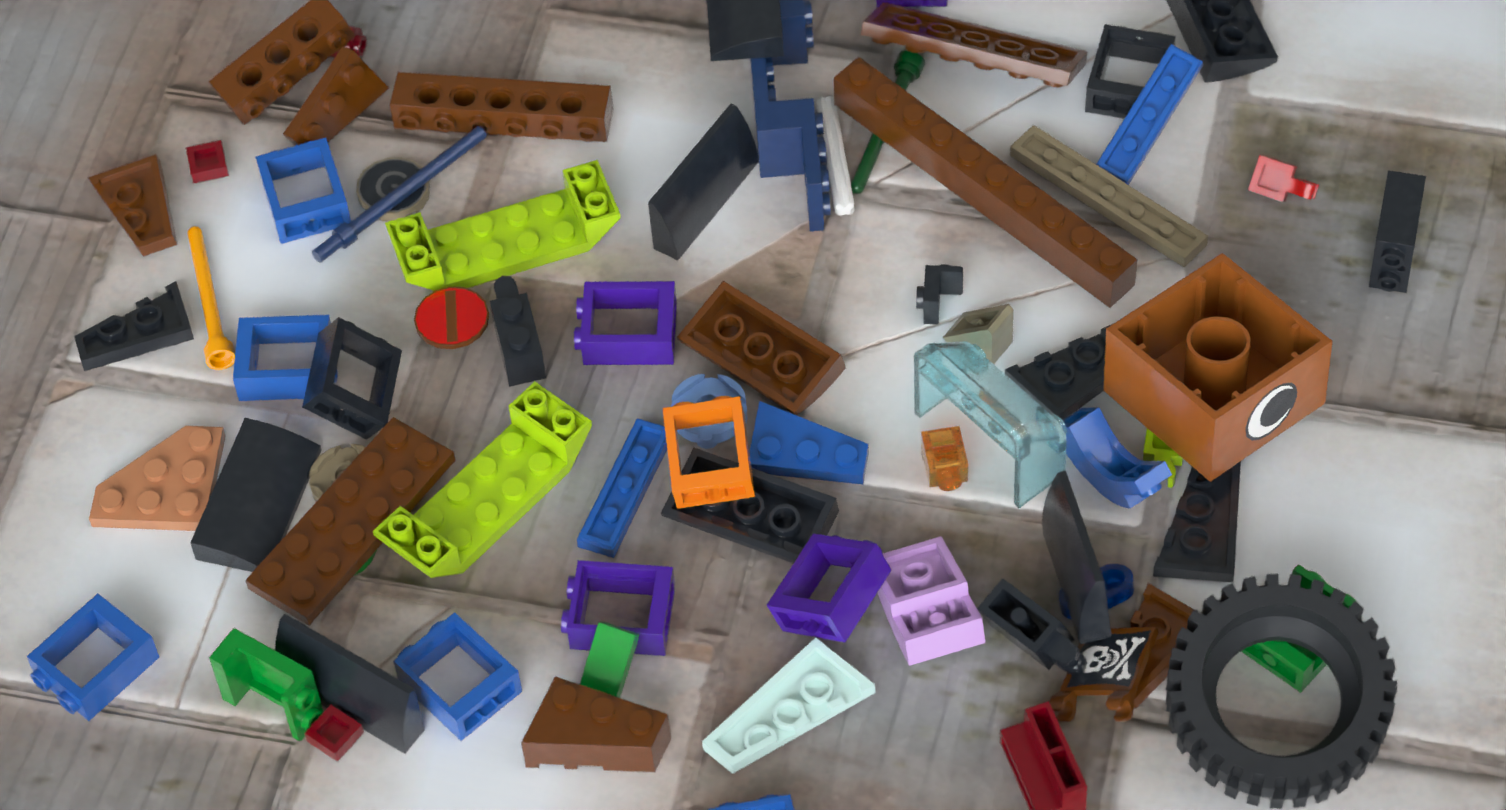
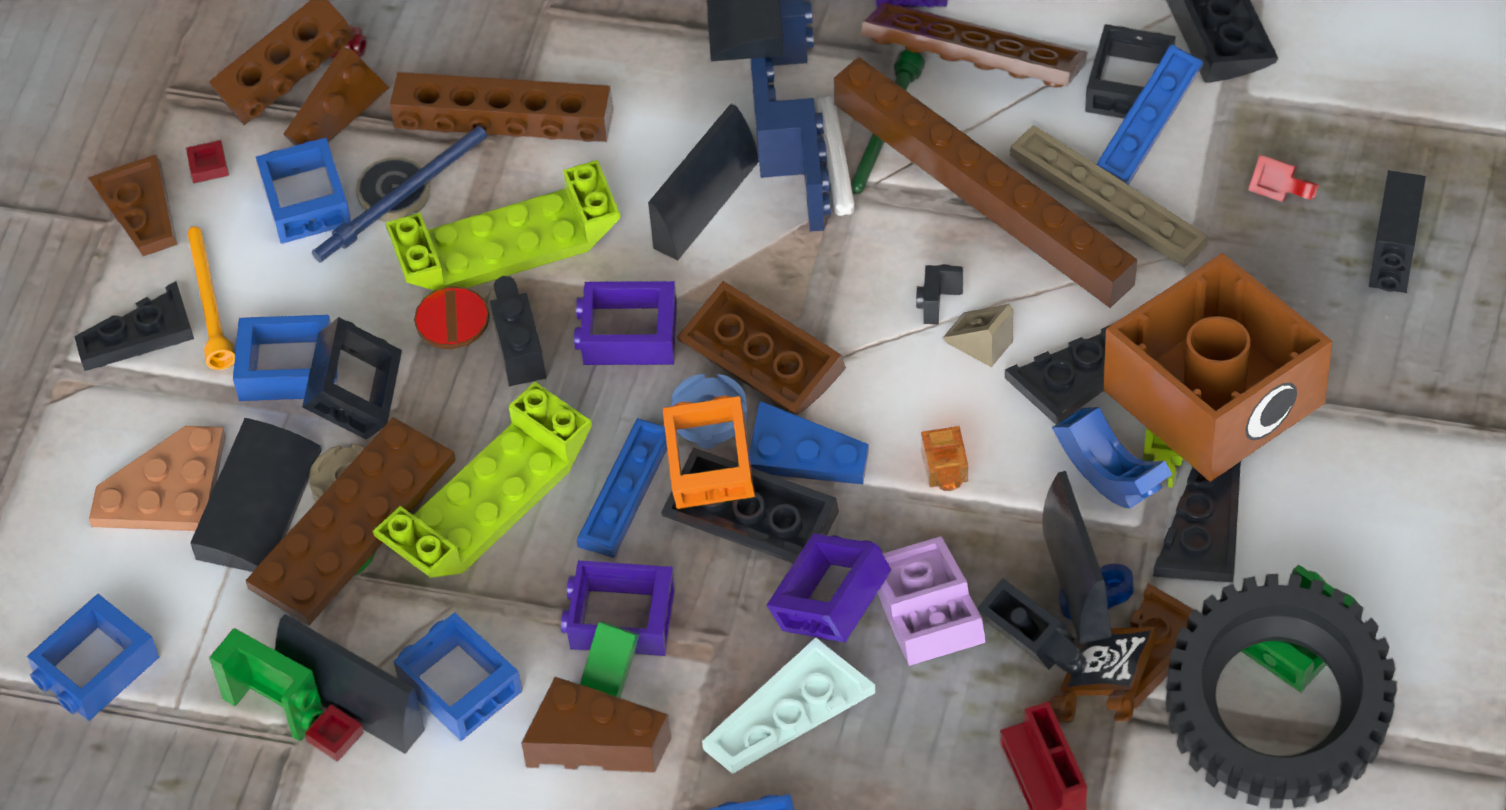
clear light blue windscreen [914,341,1067,509] -> none

